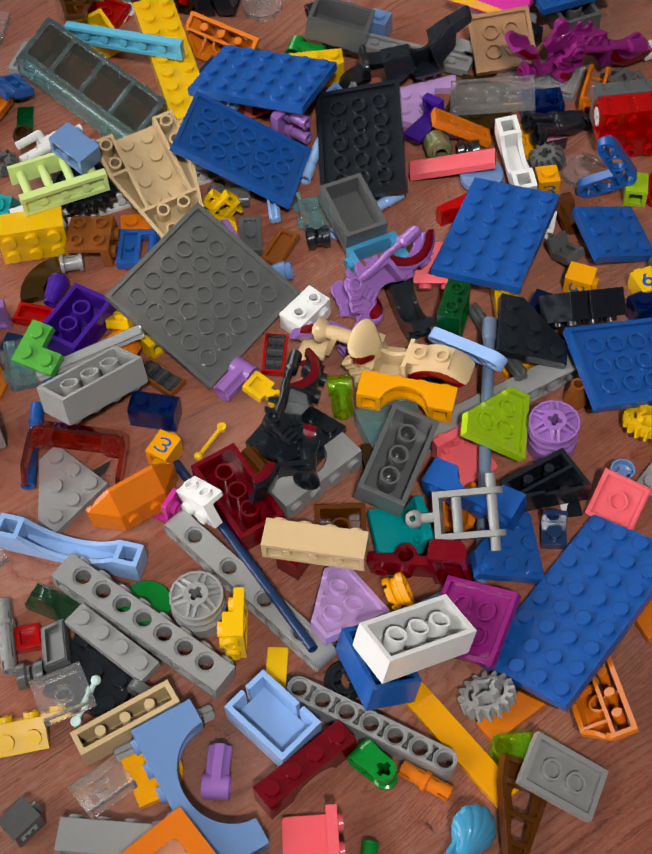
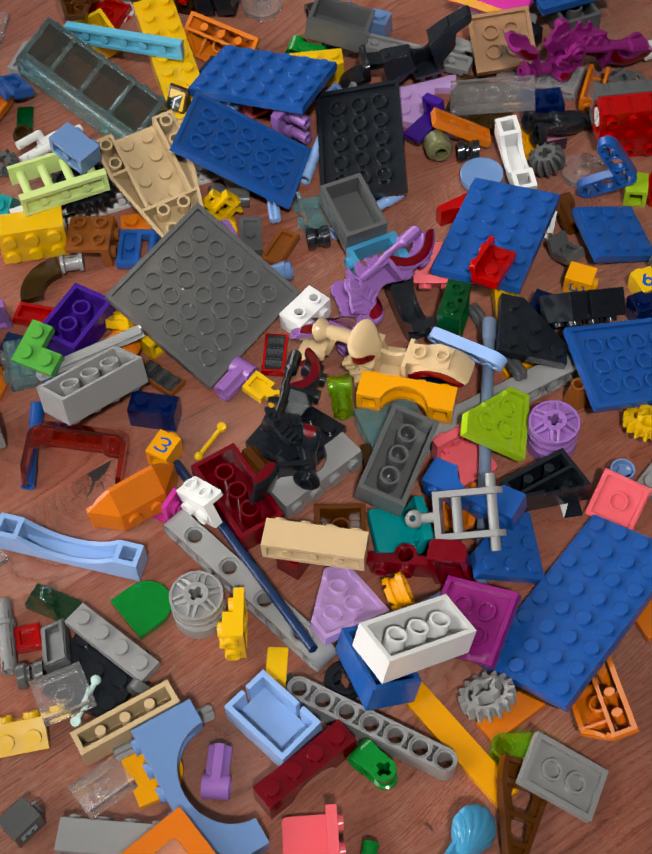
light grey plate [38,444,109,534] -> none
dark purple cone [43,273,69,308] -> none
light grey brick [51,553,236,701] -> none
orange pin [398,760,455,803] -> none
coral tile [409,148,496,181] -> none
light orange brick [534,165,561,194] -> none
dark blue bracket [540,508,568,550] -> none
none -> slope [166,83,191,114]
none -> clear pink sticker [311,318,356,326]
none -> red bracket [469,235,516,290]

